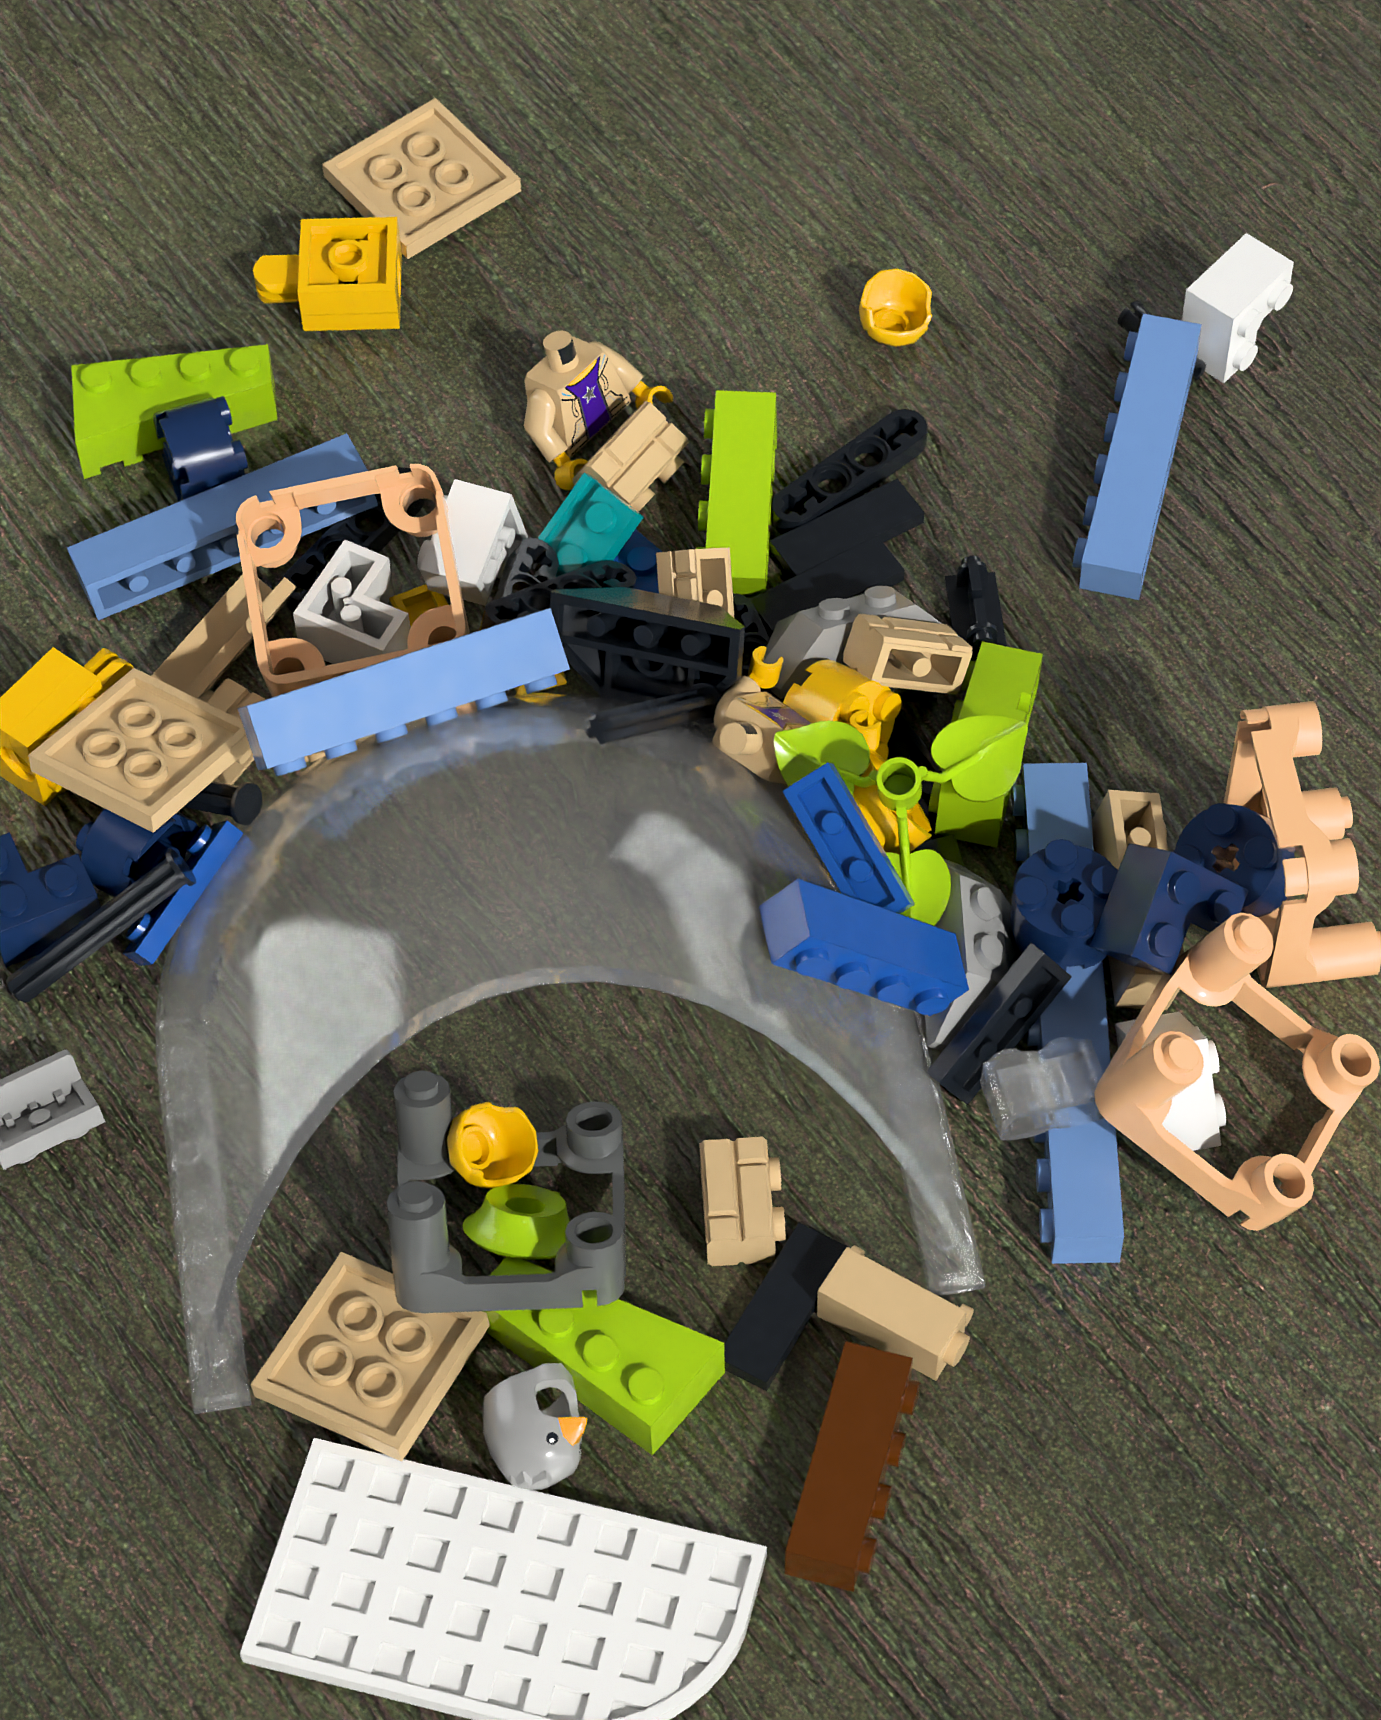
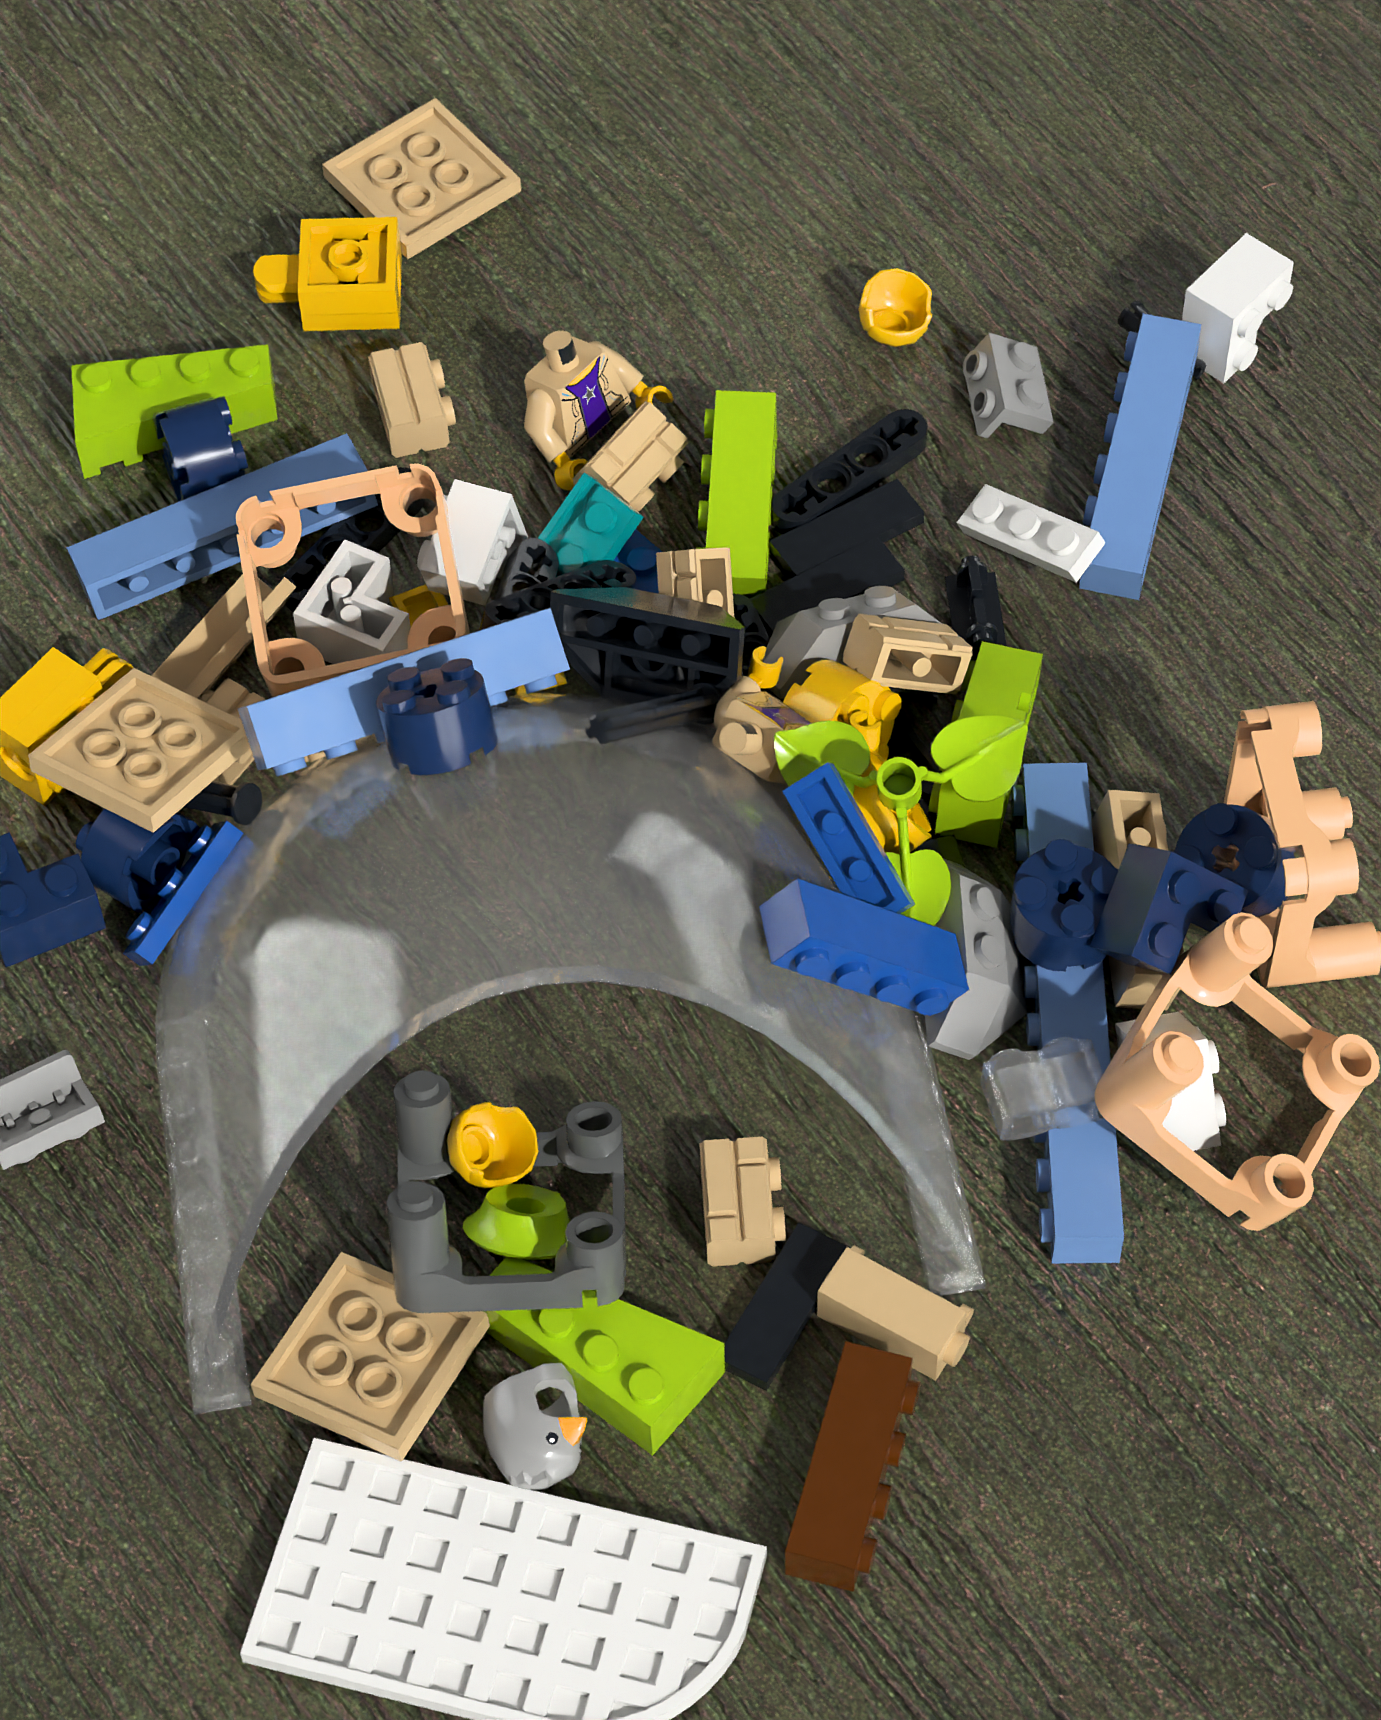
black axle [6,848,197,1003] -> none
black plate [926,943,1072,1105] -> none
none -> tan brick [368,342,456,458]
none -> dark blue brick [376,658,498,775]
none -> white plate [956,484,1105,582]
none -> light grey bracket [963,333,1054,438]

